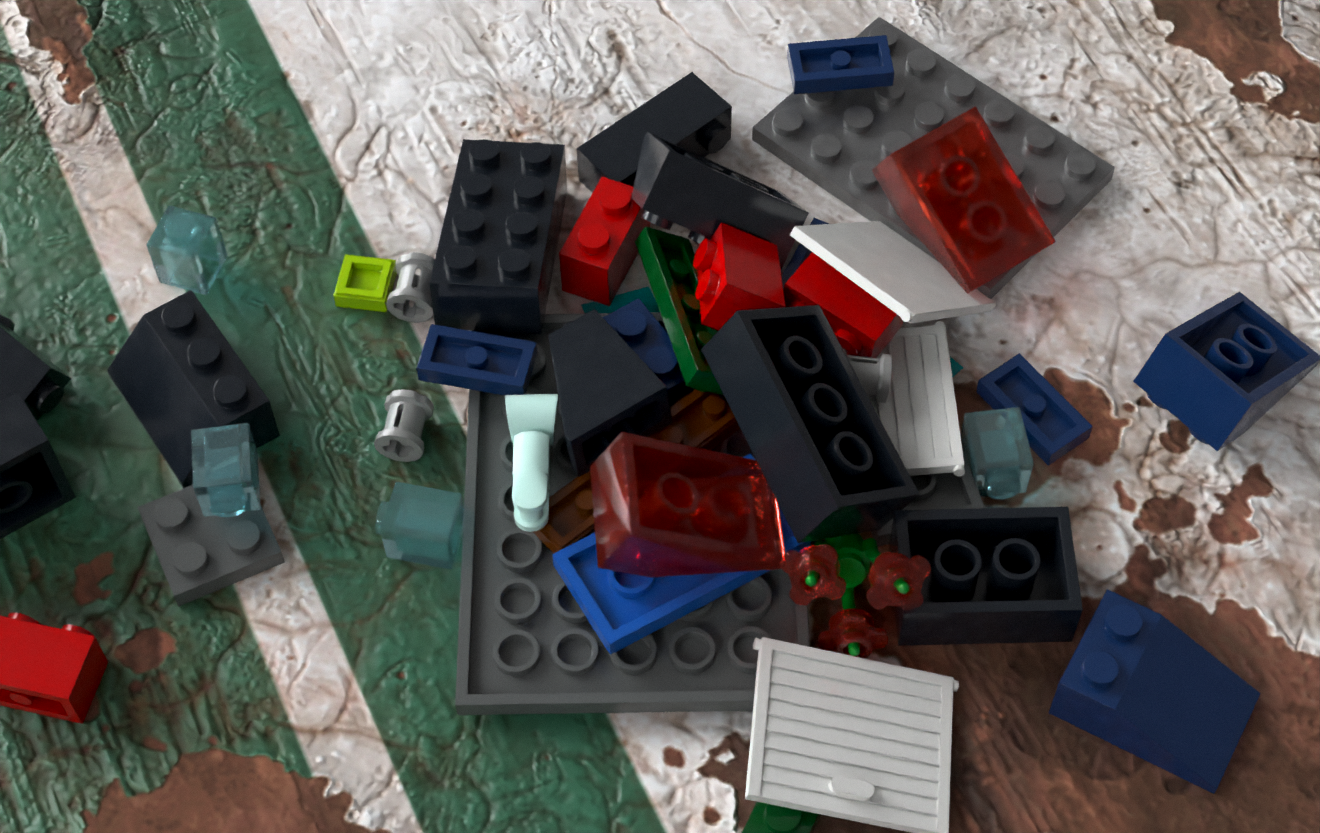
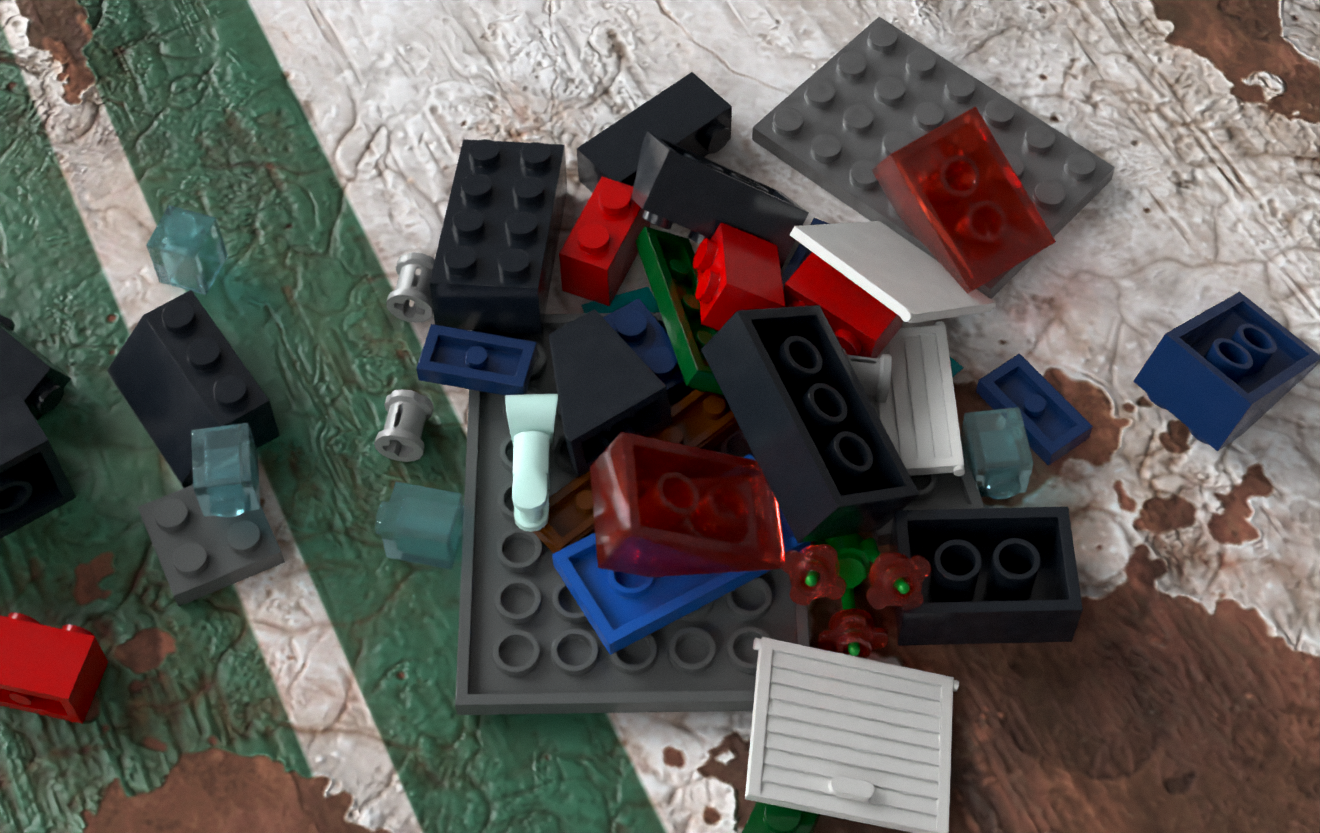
lime tile [333,254,397,312] -> none
dark blue plate [787,35,895,95] -> none
dark blue slope [1049,589,1261,794] -> none

